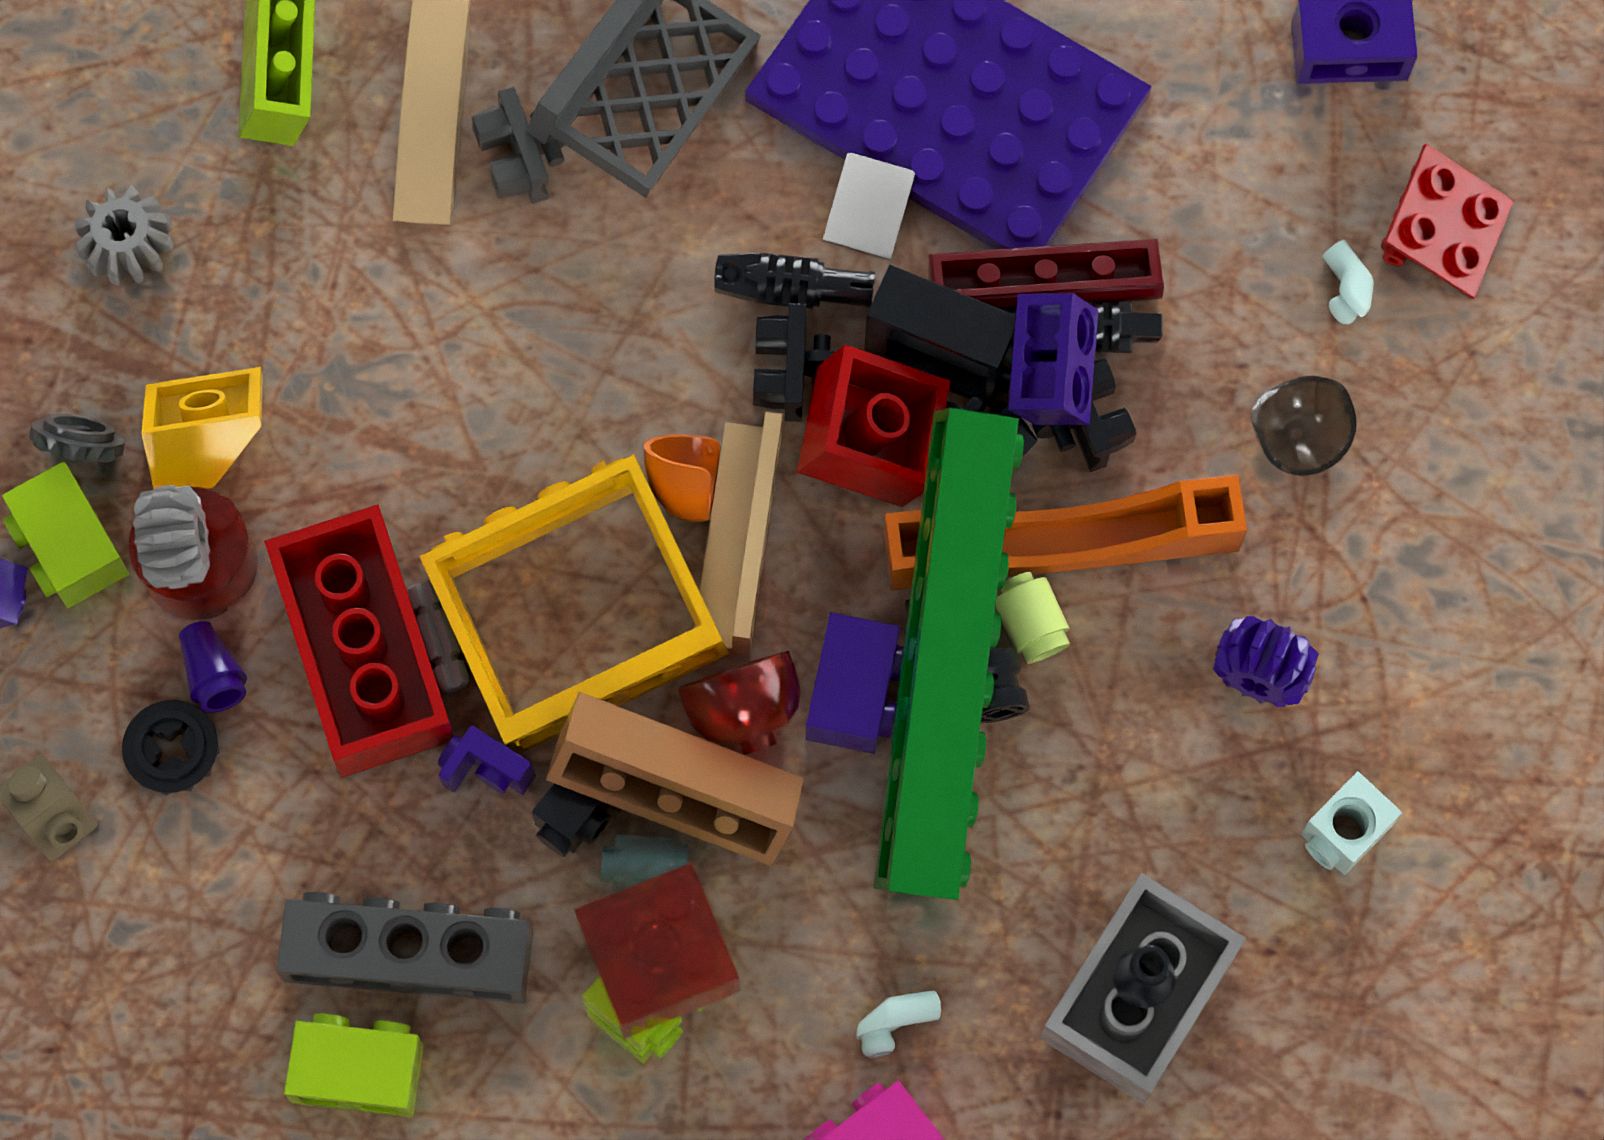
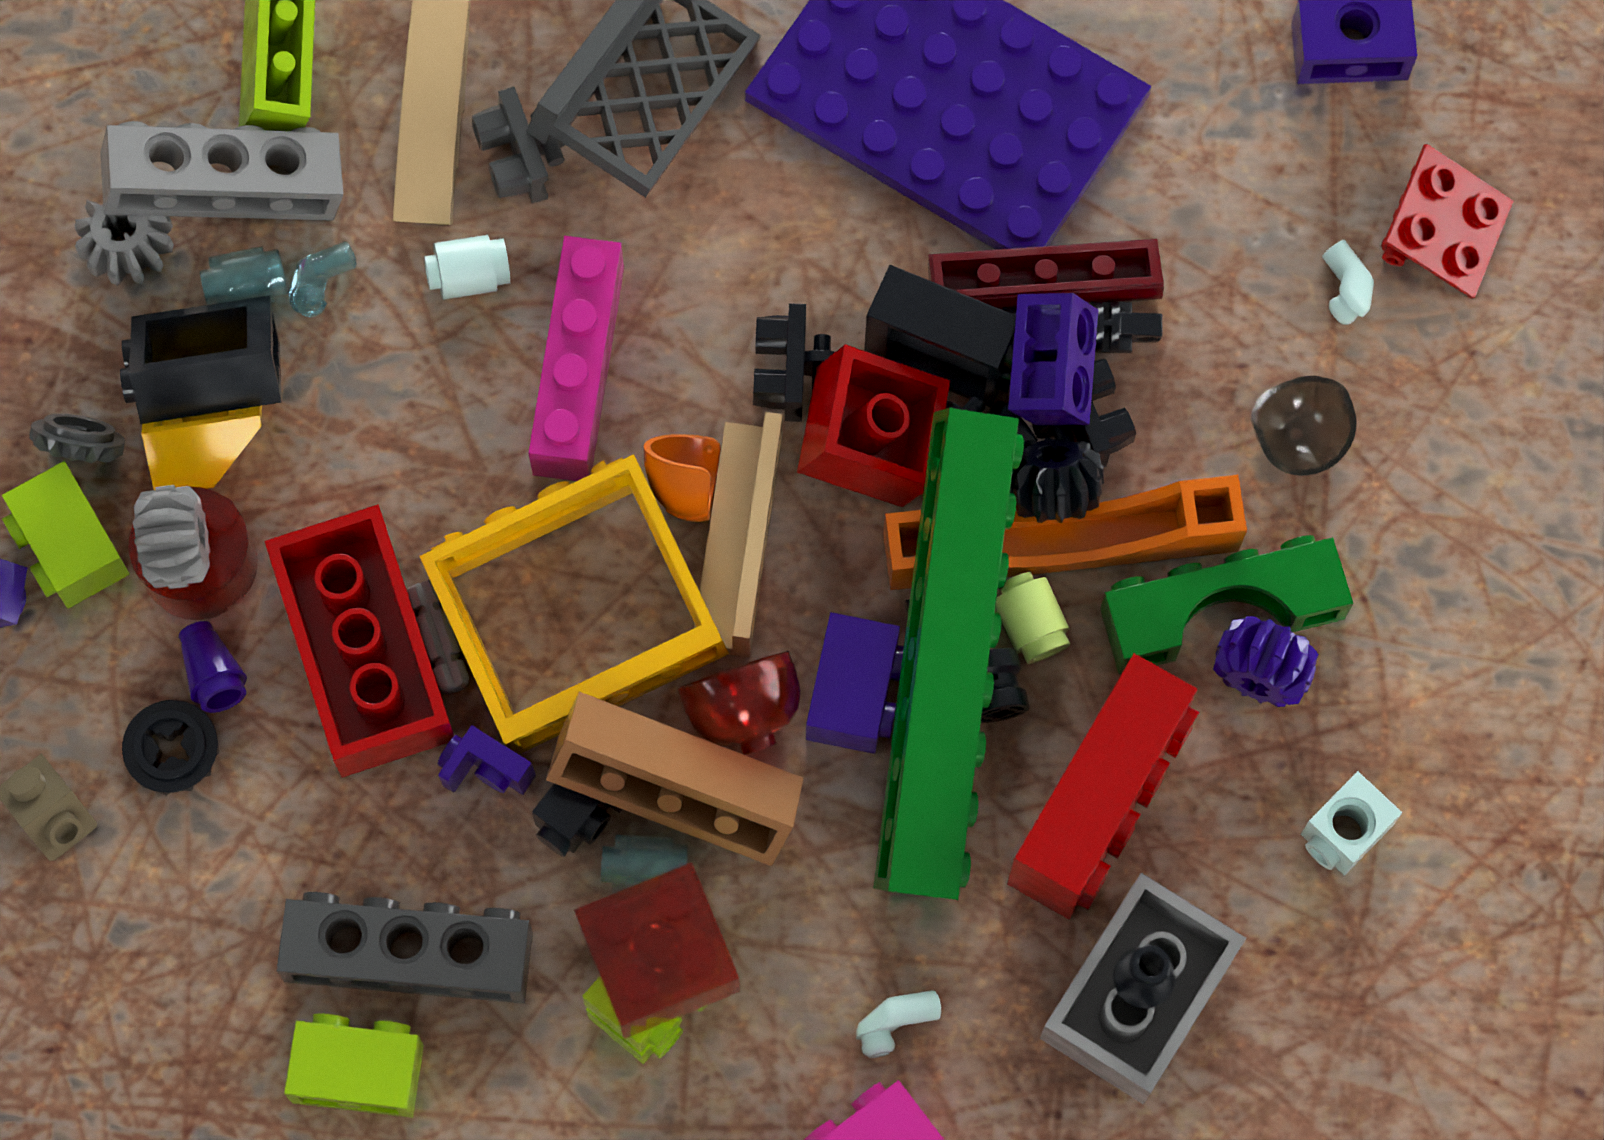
black hinge [714,253,875,309] -> none
white sticker [823,153,915,259] -> none
none -> light grey brick [100,121,343,220]
none -> black window [120,295,282,424]
none -> clear light blue brick [200,246,288,304]
none -> clear light blue arm [288,241,357,317]
none -> light aqua brick [424,235,510,300]
none -> dark pink brick [528,235,624,481]
none -> red brick [1007,653,1200,920]
none -> black gear [1010,436,1104,523]
none -> green arch [1100,535,1353,675]

